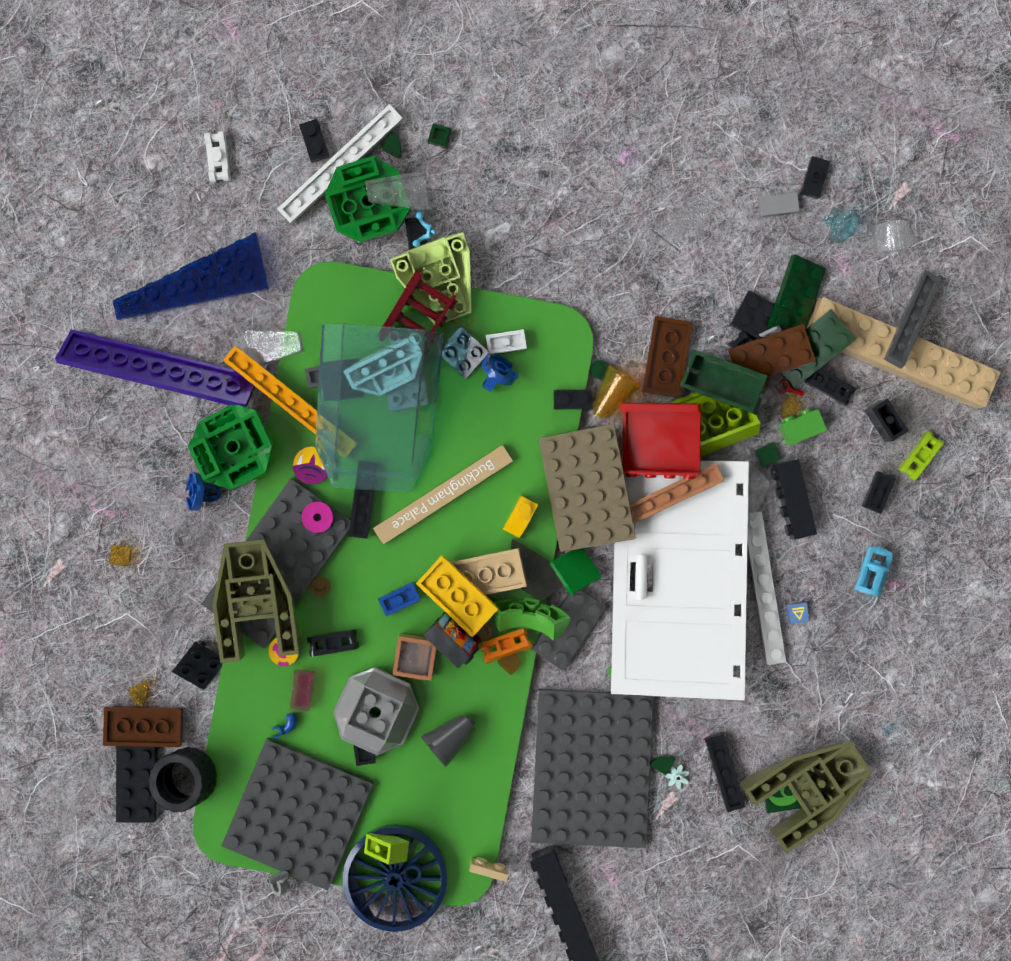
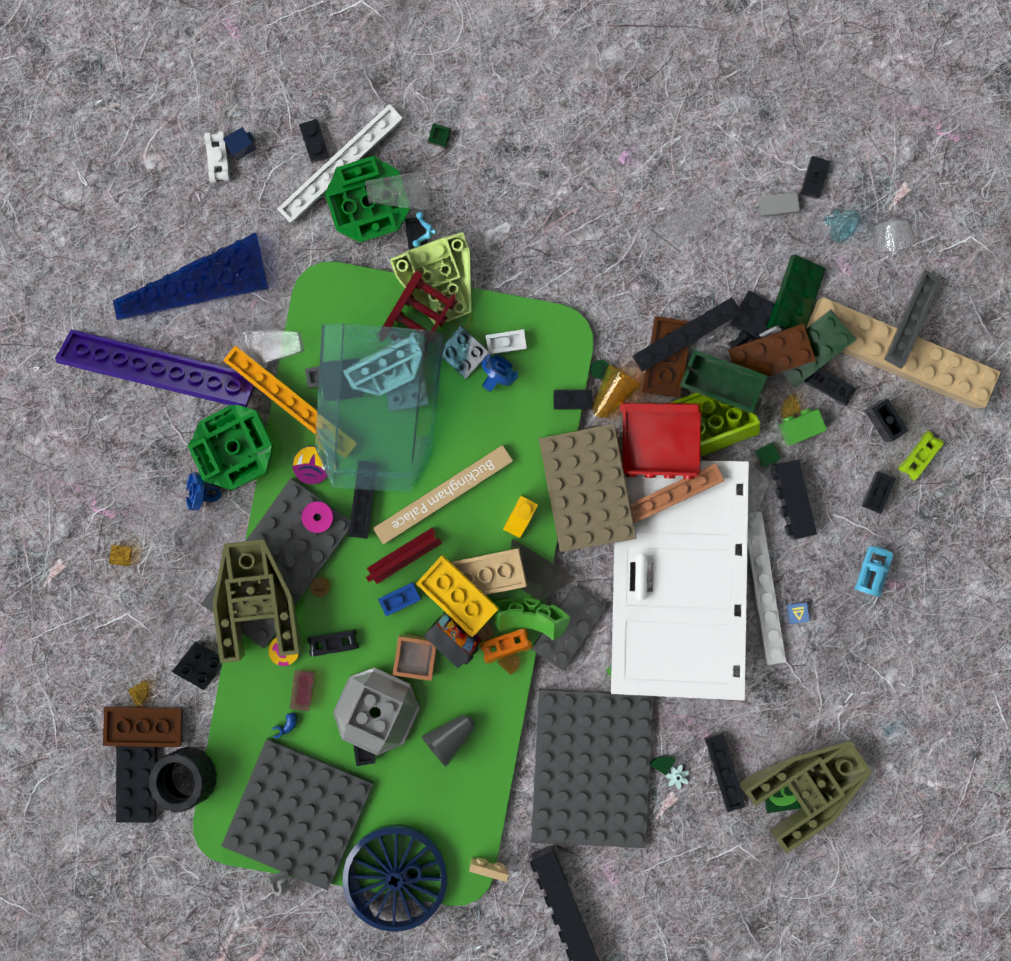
lime slope [364,833,409,865] -> none
dark green tile [382,132,402,159] -> none
green tile [550,548,602,596] -> none
red hand [778,381,804,396] -> none
none -> dark blue brick [223,127,256,160]
none -> dark red fence [366,527,442,584]
none -> black plate [632,297,742,373]

